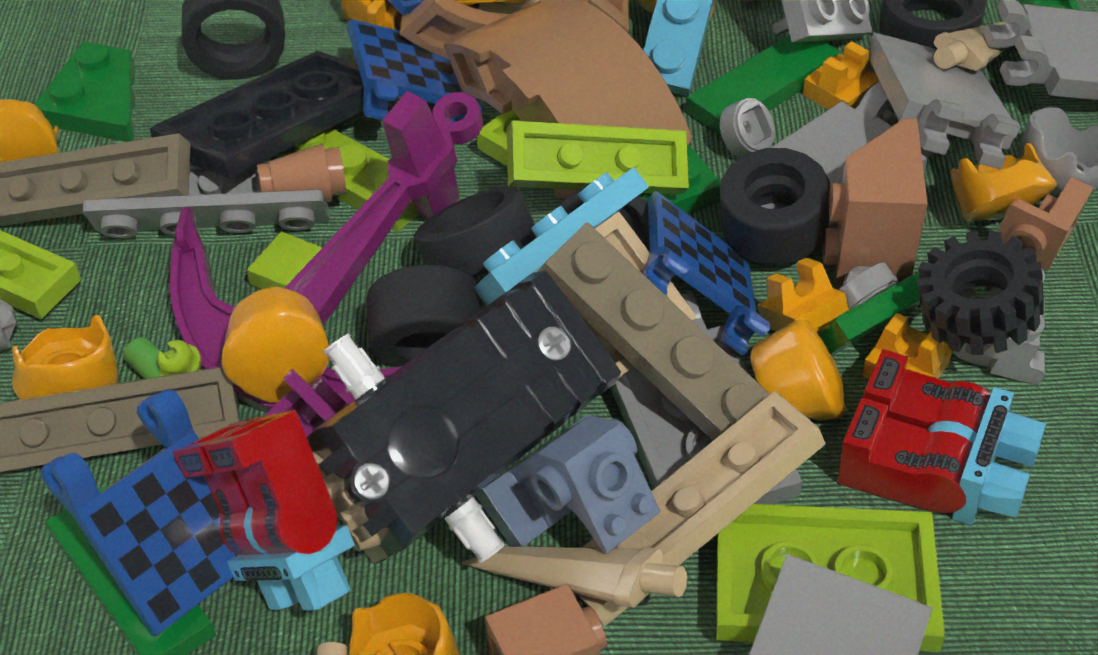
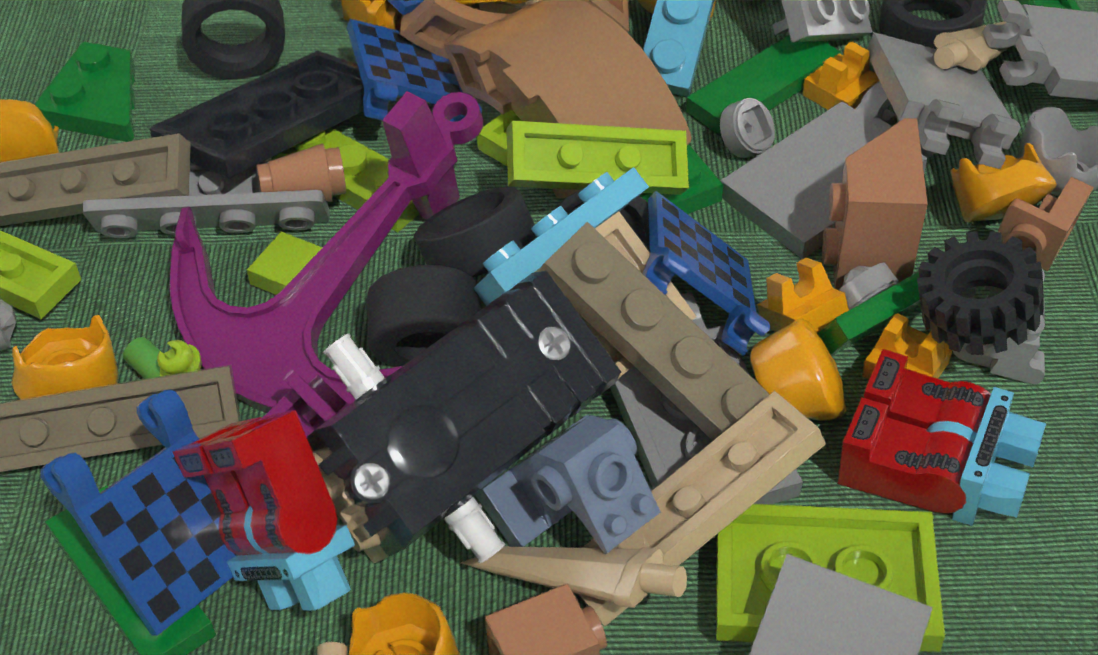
light orange hair [222,286,329,403] -> none
black tyre [720,148,830,264] -> none

